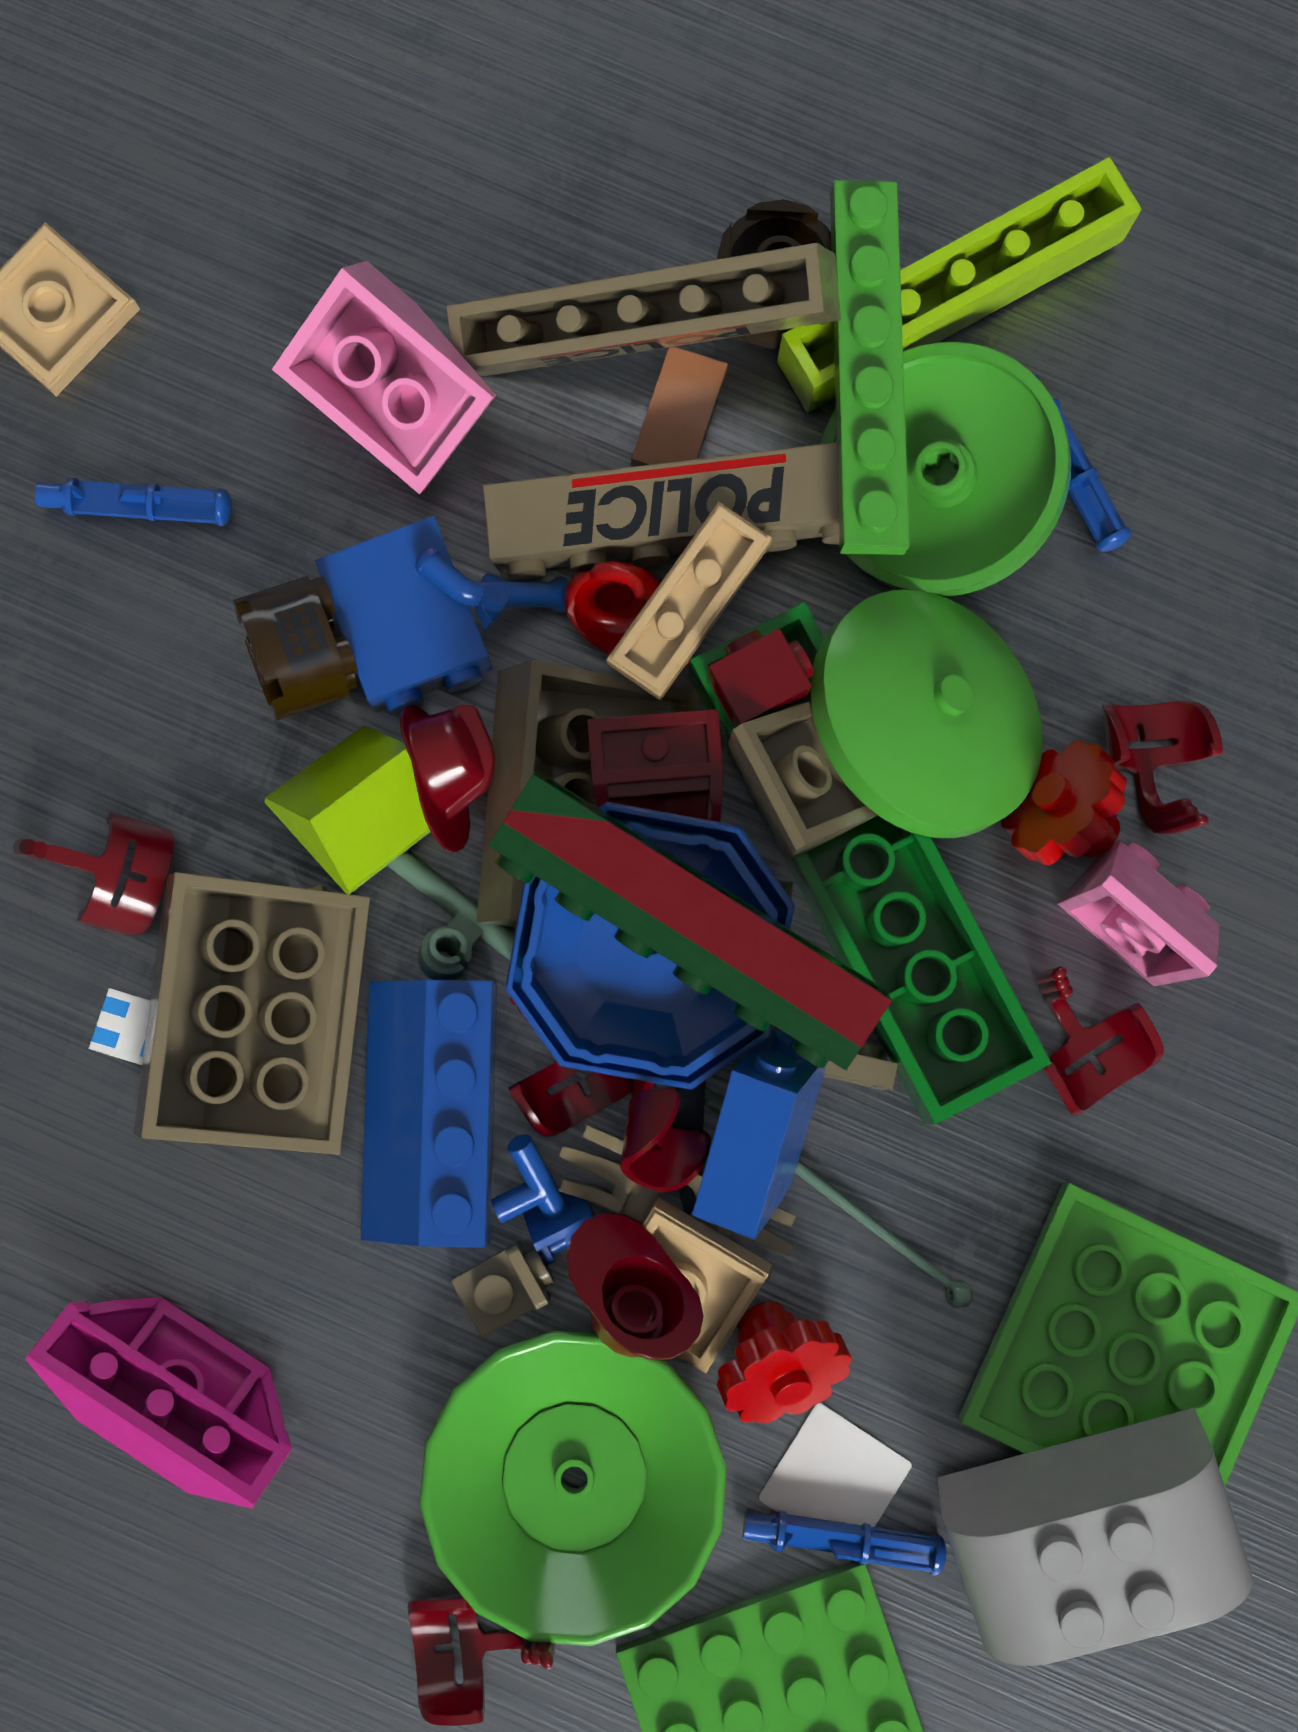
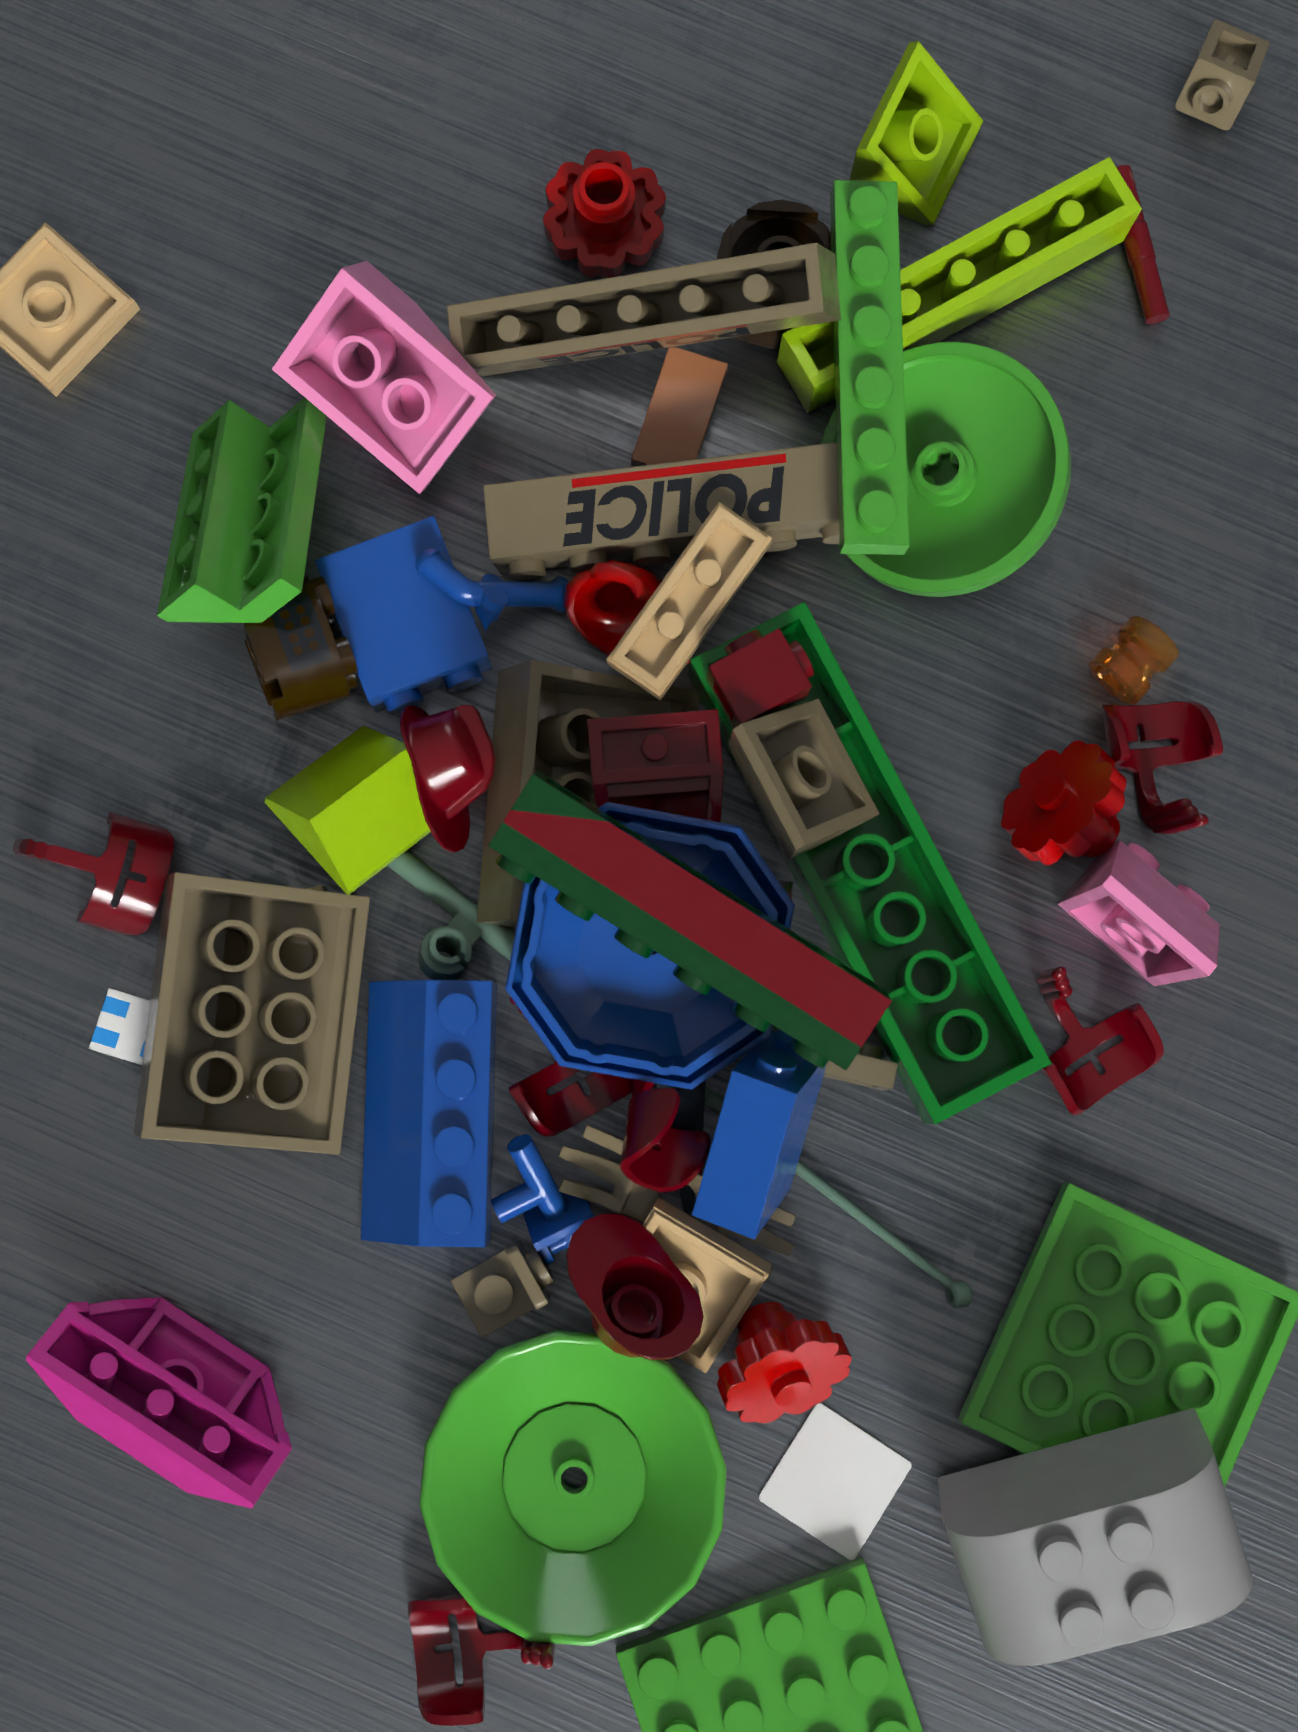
blue piece [35,478,232,526] -> none
blue piece [742,1510,947,1575] -> none
bright green dish [810,589,1042,838] -> none
blue piece [1035,375,1131,552] -> none
none -> bright green slope [156,397,327,623]
none -> red plant [543,149,666,278]
none -> lime slope [849,41,983,225]
none -> clear orange wheel [1089,616,1179,705]
none -> dark red piece [1116,165,1170,324]
none -> dark tan bracket [1175,19,1270,130]

